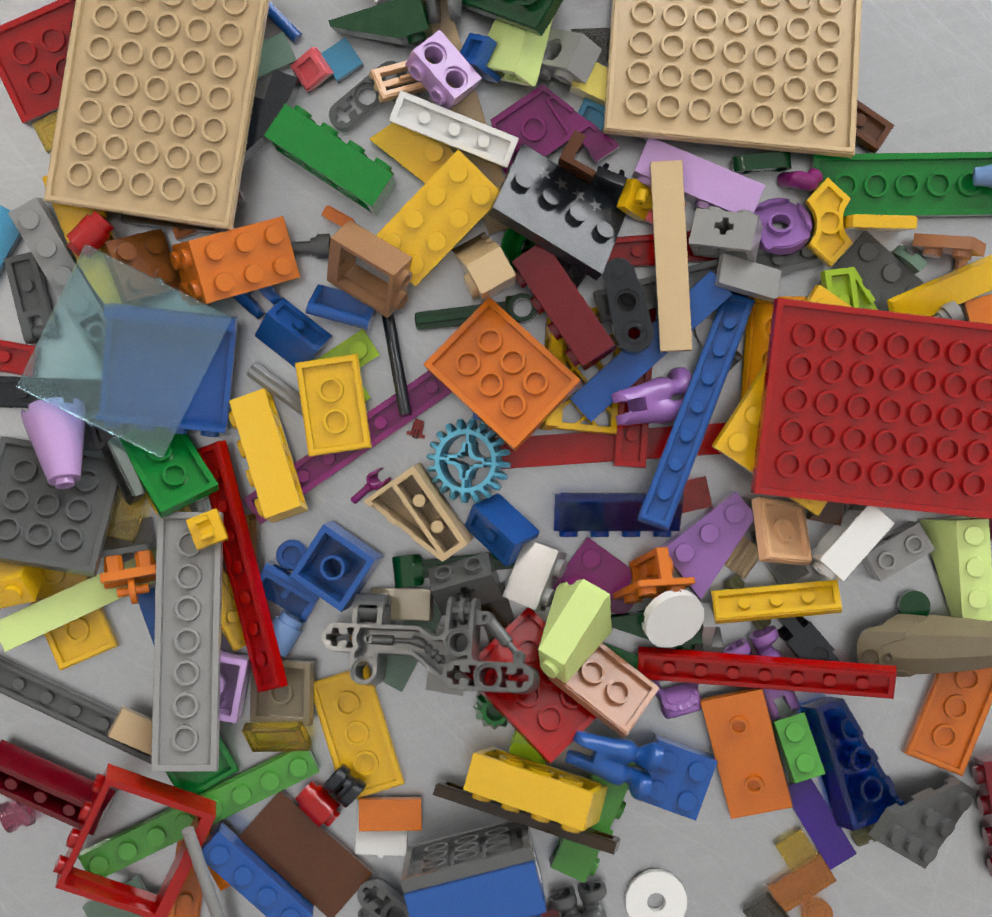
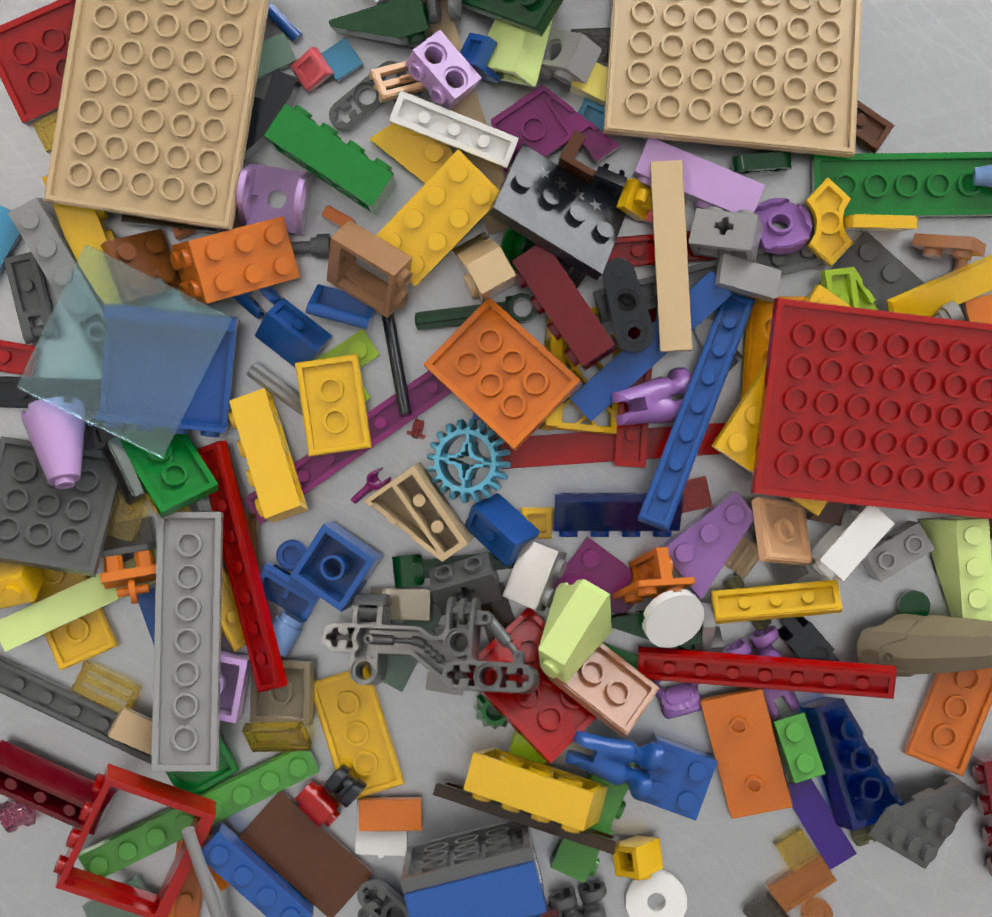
red brick [66,210,114,258] -> none
yellow tile [186,508,229,551] -> none
magenta arm [777,168,823,191] -> none
sand green tile [891,245,927,274] -> none
none -> clear yellow tile [70,660,142,712]
none -> lavender hose [236,163,314,236]
none -> yellow tile [521,507,552,539]
none -> yellow brick [613,835,663,881]

